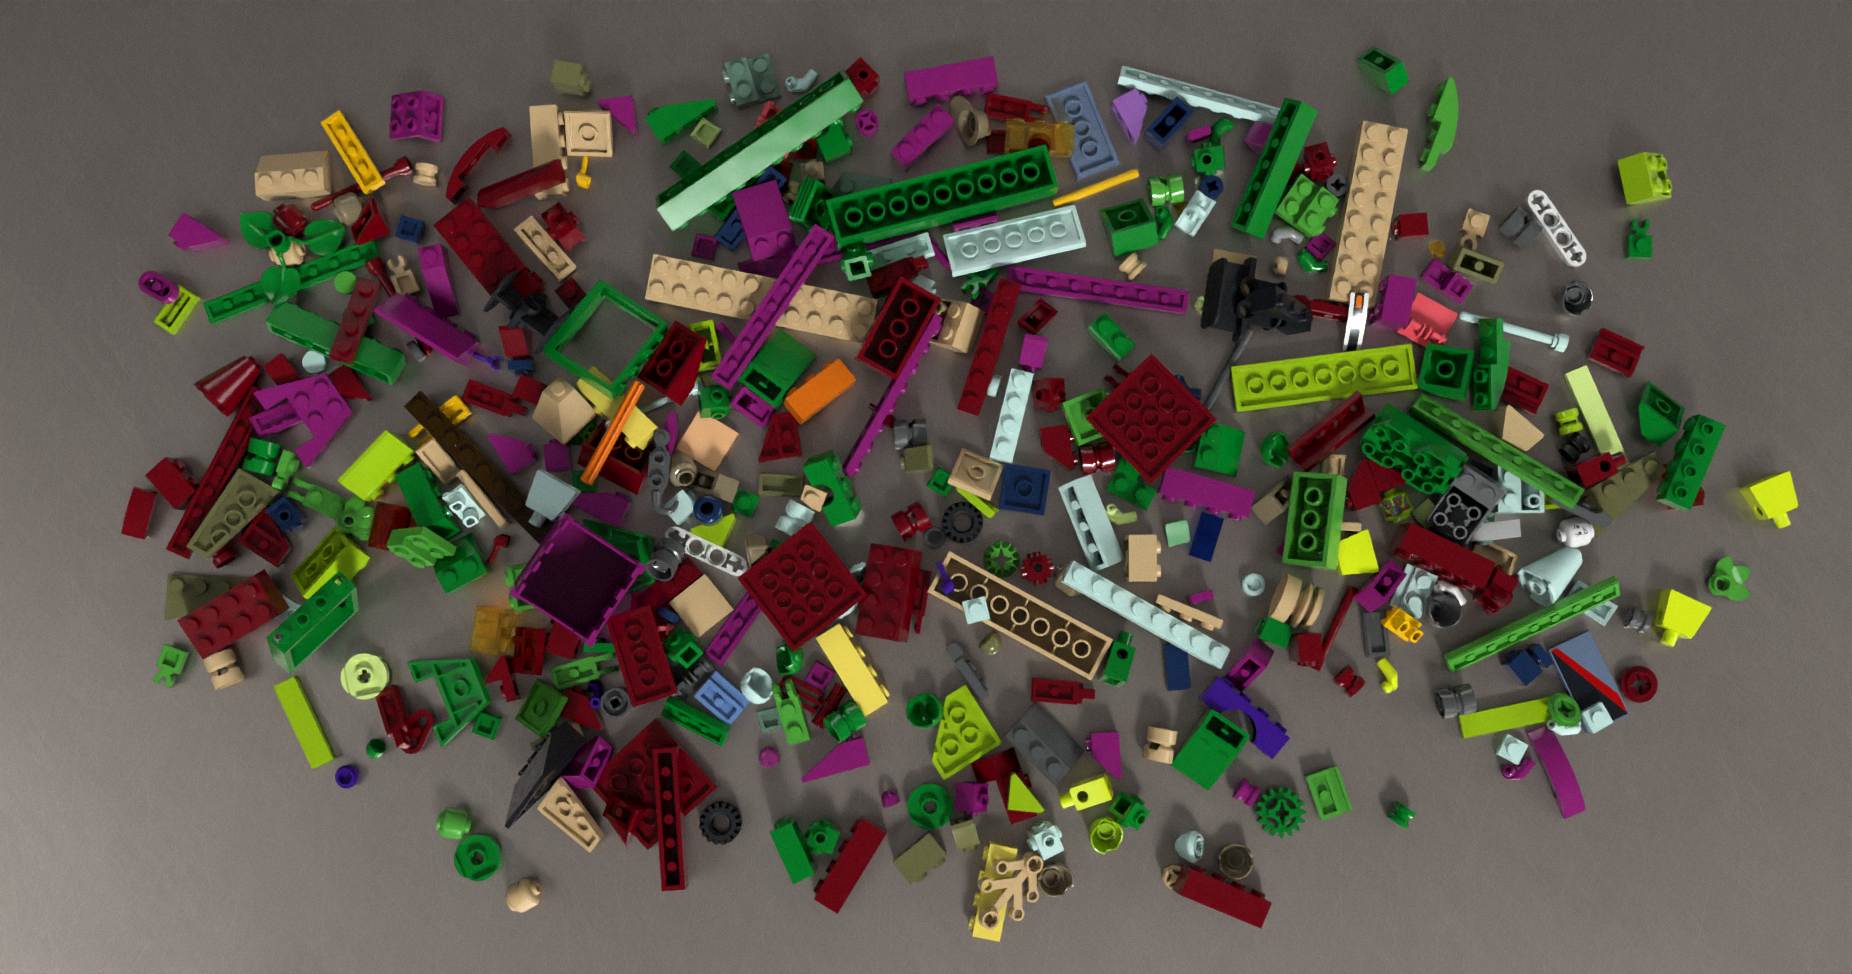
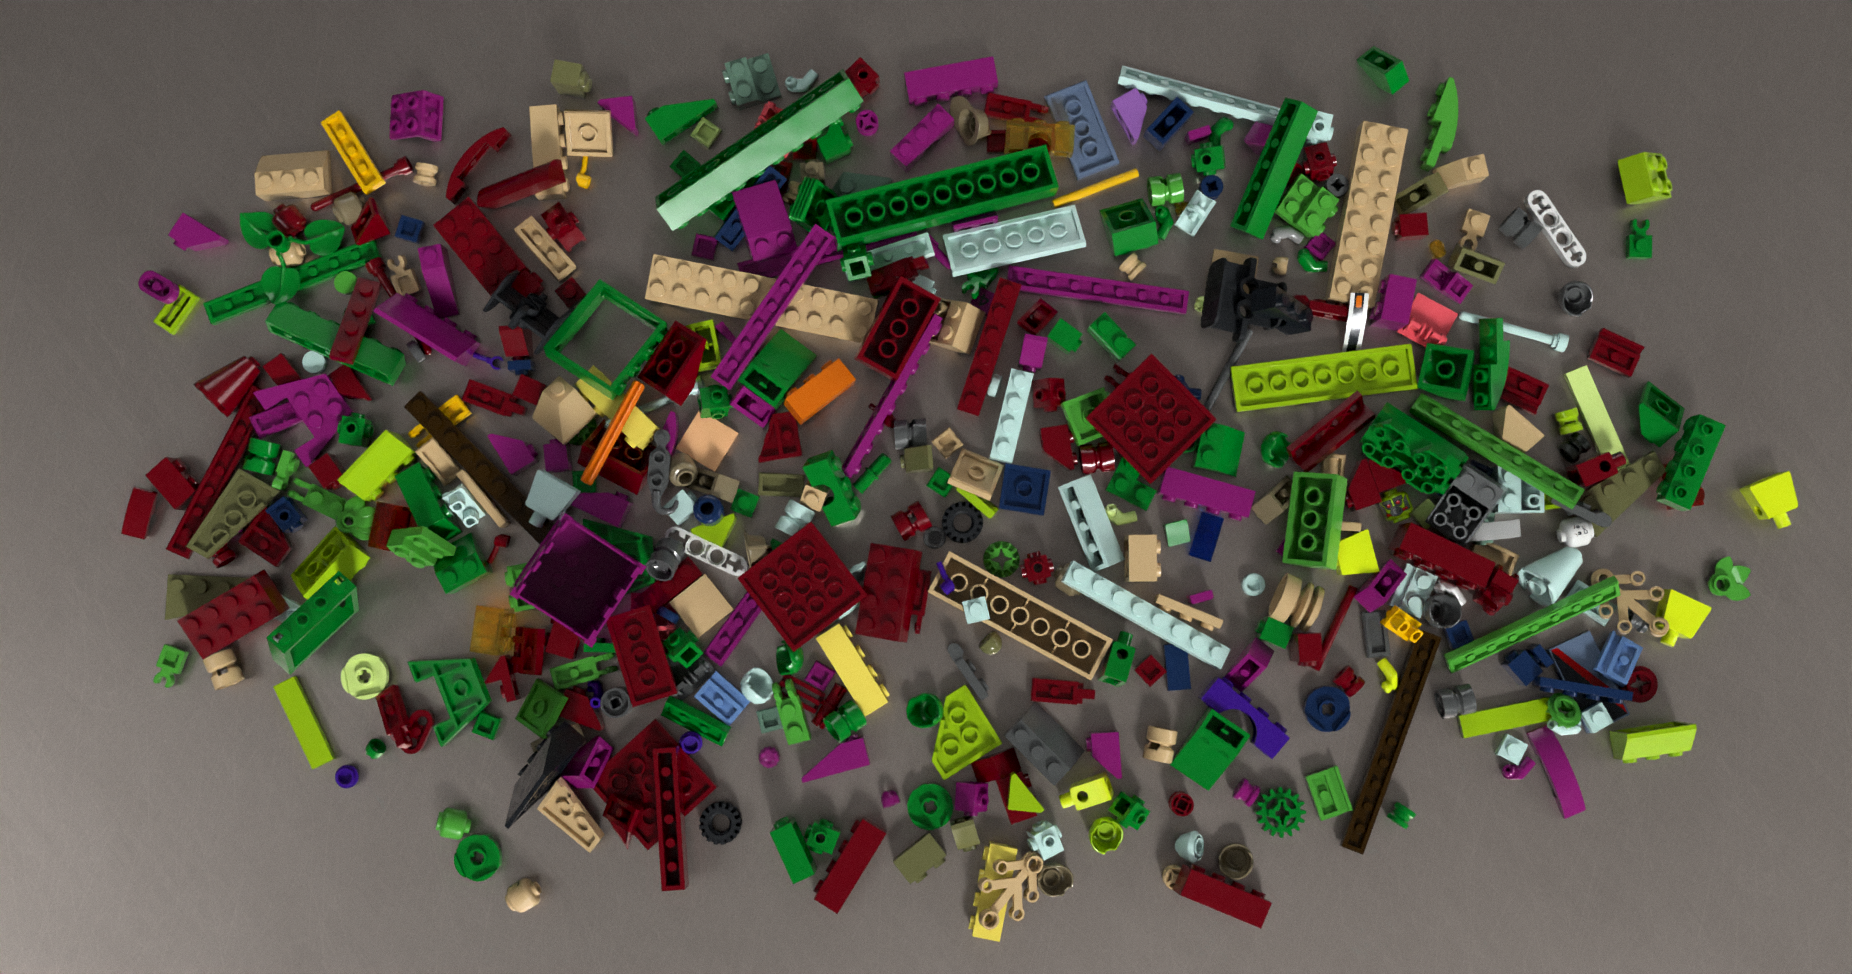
none -> dark red brick [308,453,346,490]
none -> green brick [337,413,374,448]
none -> dark purple plate [679,731,702,754]
none -> green axle [852,453,891,494]
none -> tan tile [931,427,963,459]
none -> green brick [1047,318,1083,355]
none -> dark red plate [1134,654,1167,687]
none -> dark red wheel [1168,791,1194,817]
none -> dark blue plate [1302,686,1351,732]
none -> light aqua brick [1305,111,1334,146]
none -> dark brown plate [1340,629,1442,855]
none -> olive slope [1394,172,1449,214]
none -> tan slope [1432,154,1489,189]
none -> dark blue plate [1443,620,1474,650]
none -> dark blue plate [1532,676,1633,704]
none -> tan plant [1591,569,1669,637]
none -> medium blue plate [1593,630,1643,688]
none -> lime slope [1609,721,1697,763]

